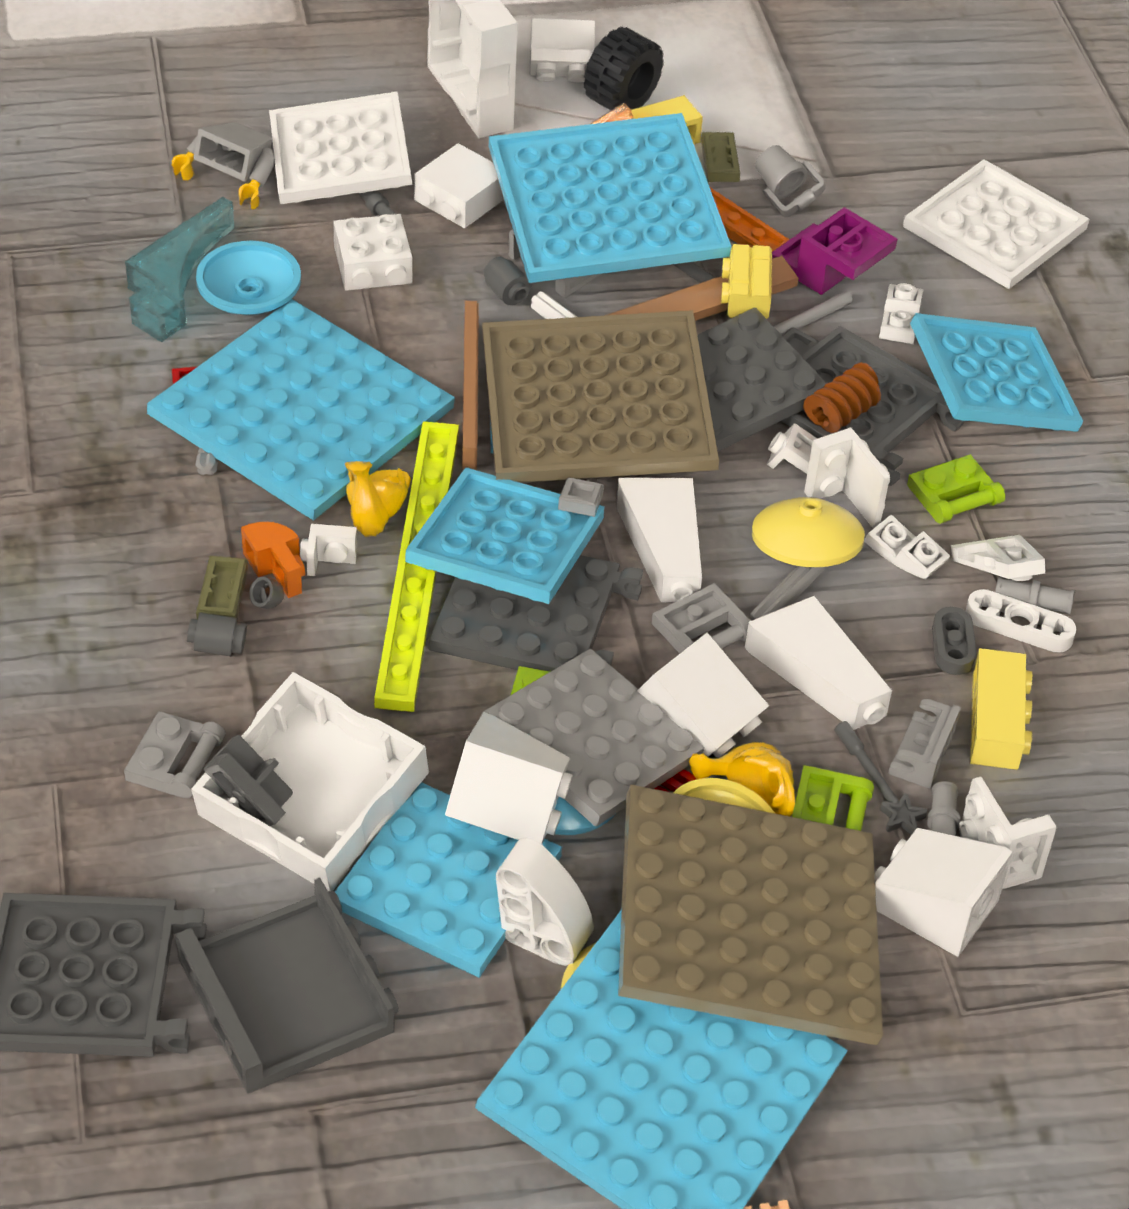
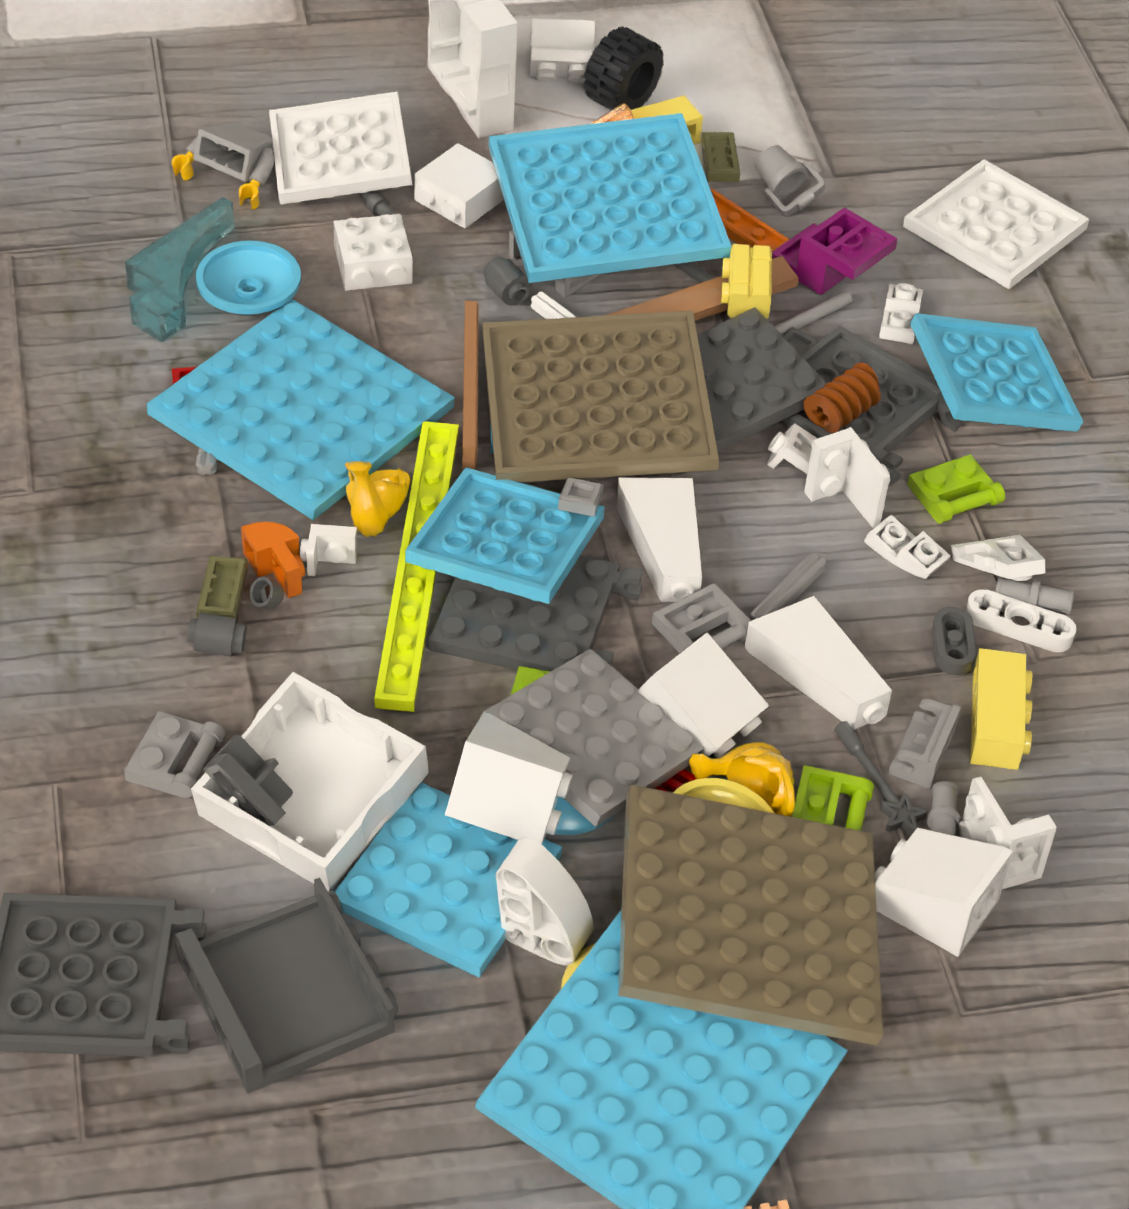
light yellow dish [752,497,865,567] -> none

